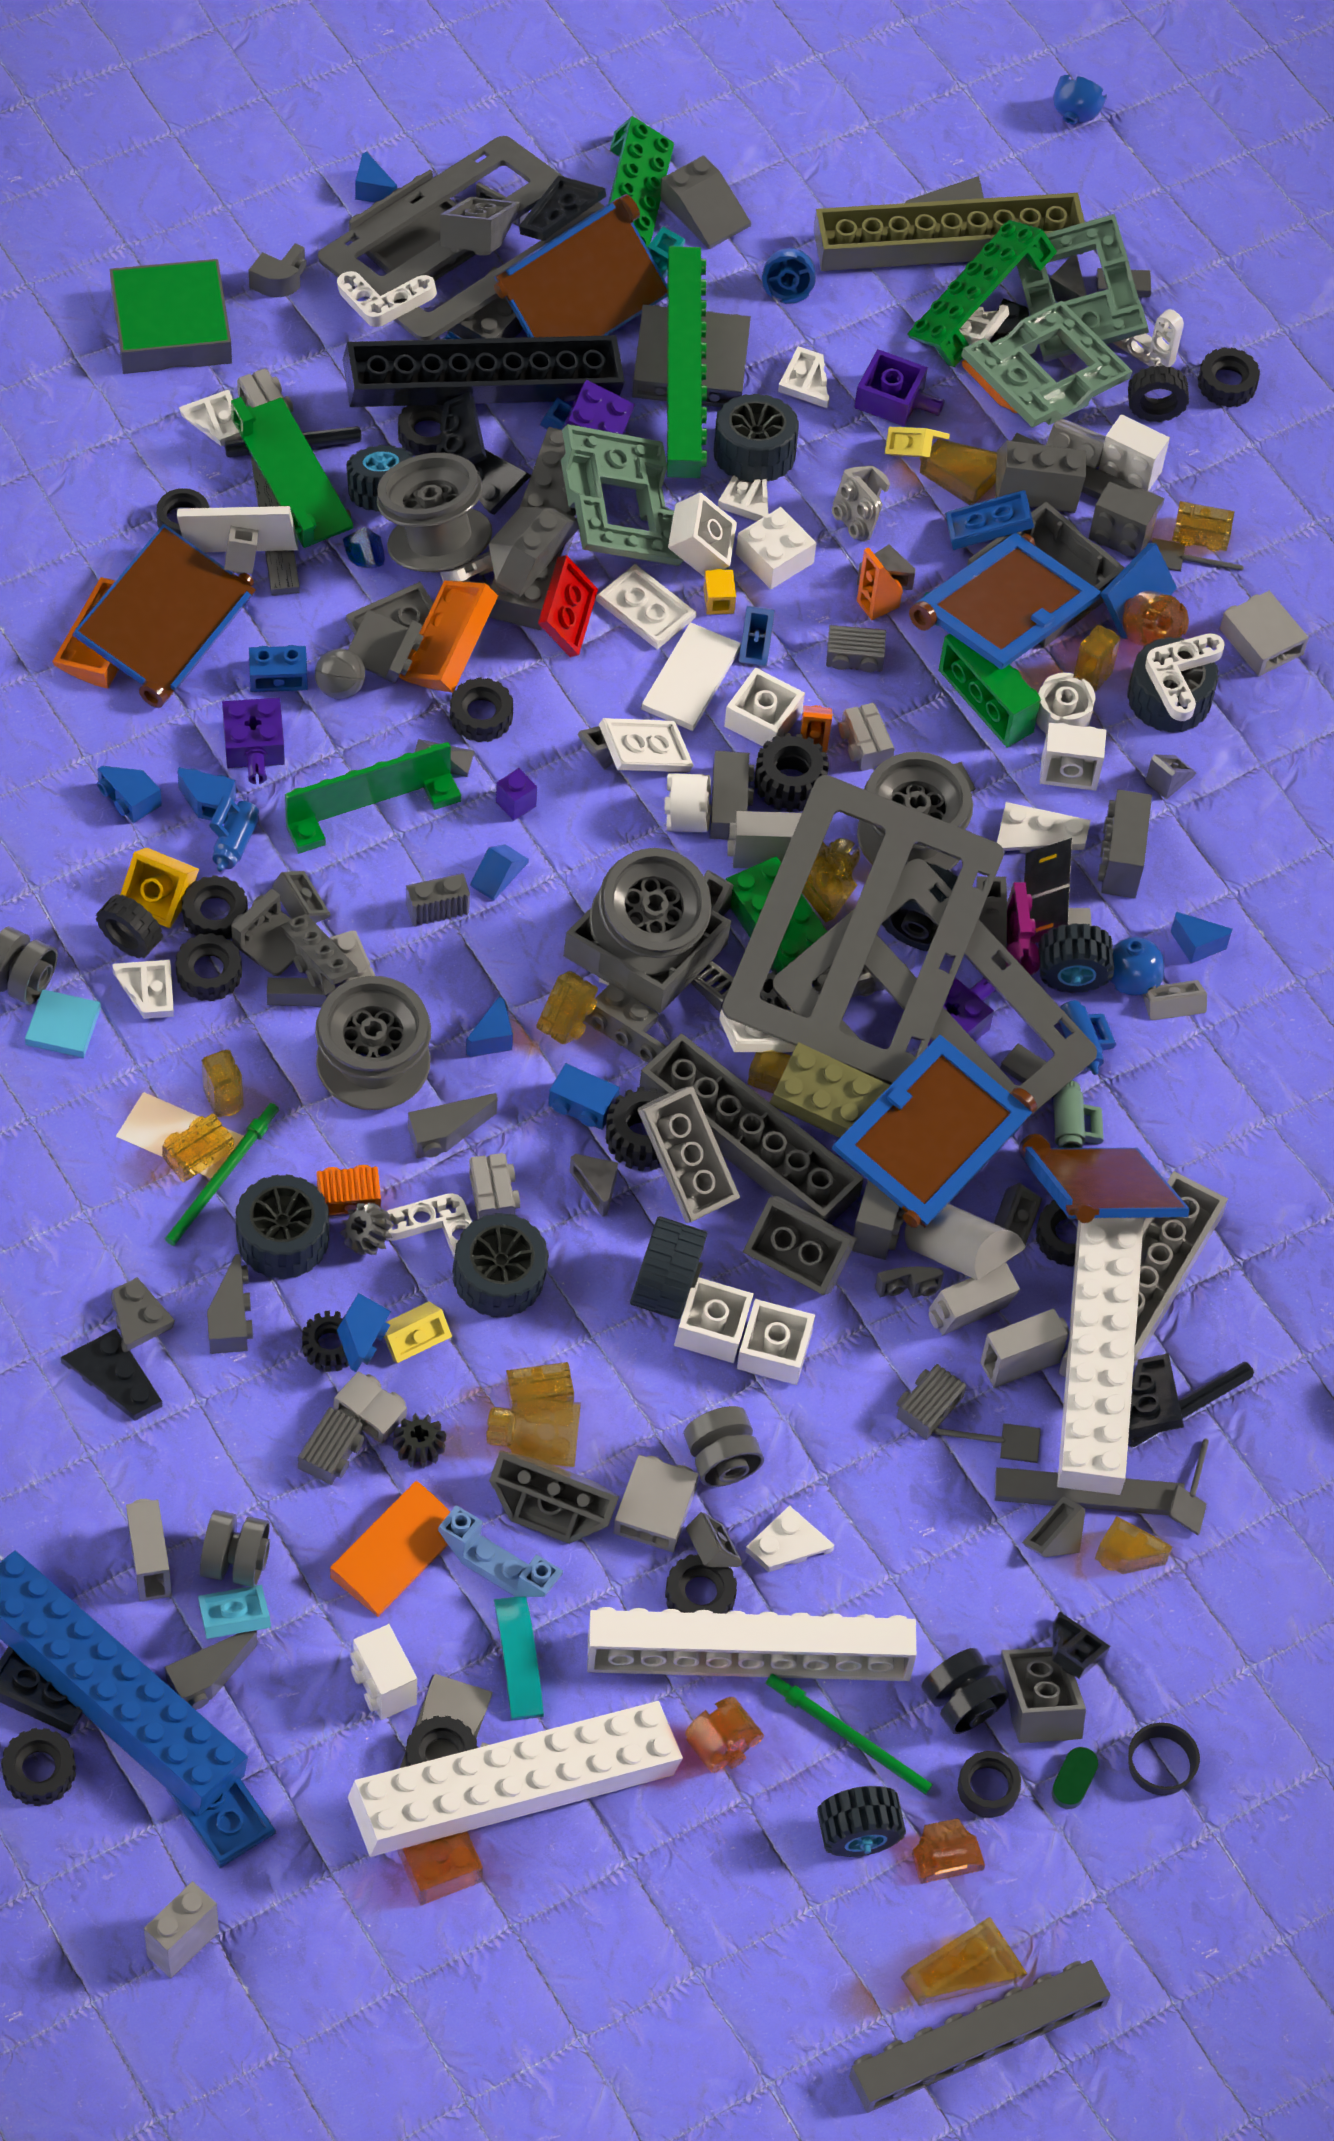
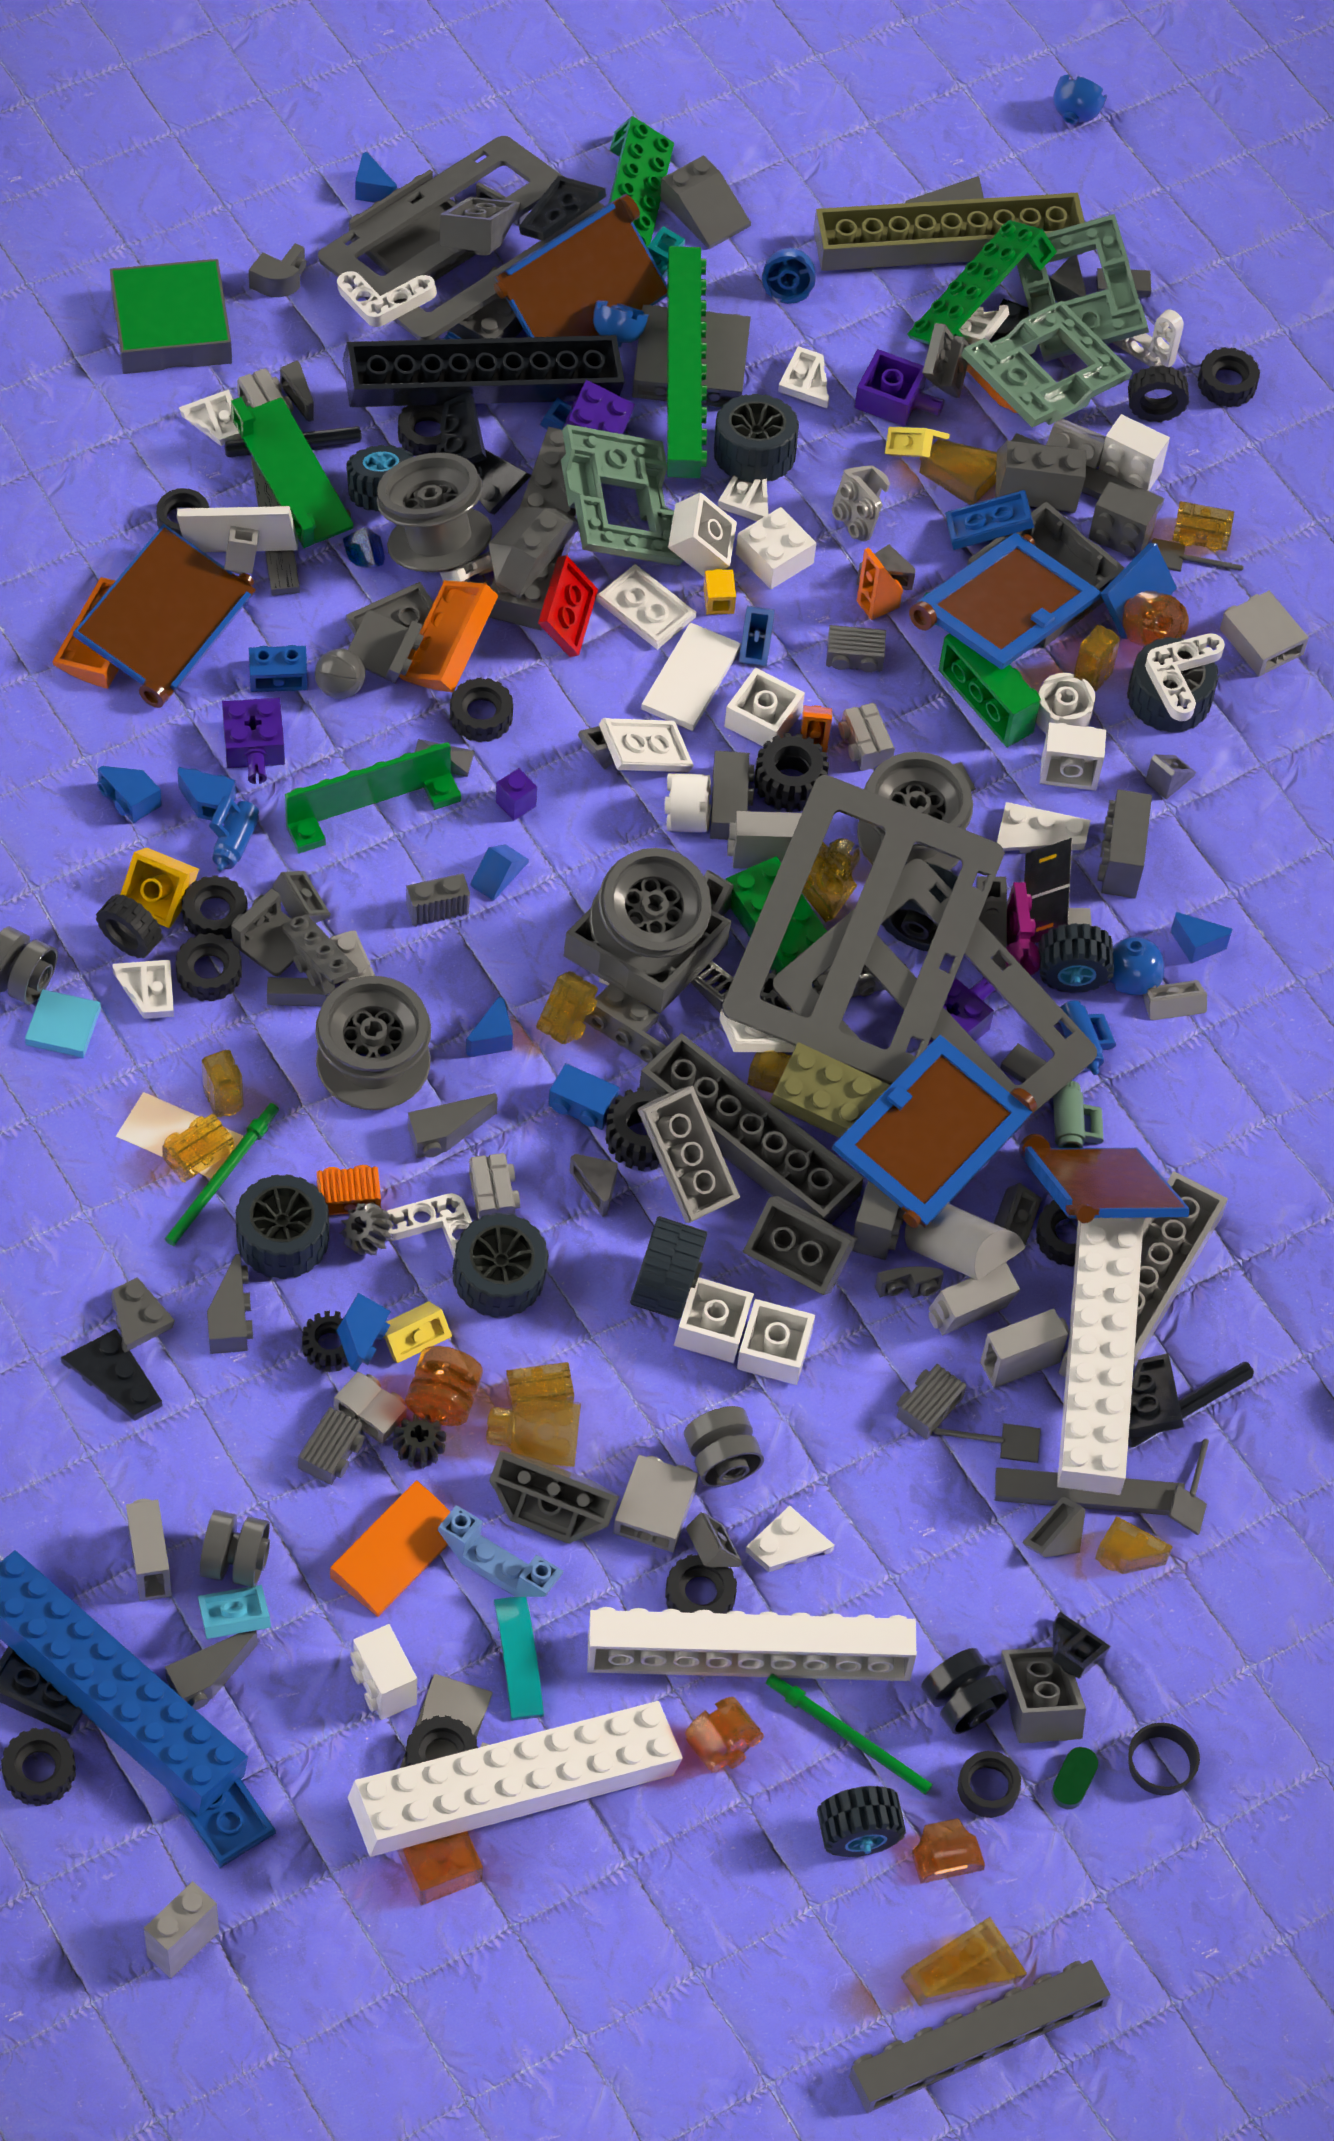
none -> dark grey slope [280,360,314,422]
none -> clear orange wheel [405,1346,483,1426]
none -> blue cylinder [593,300,649,347]
none -> dark grey slope [922,323,969,398]

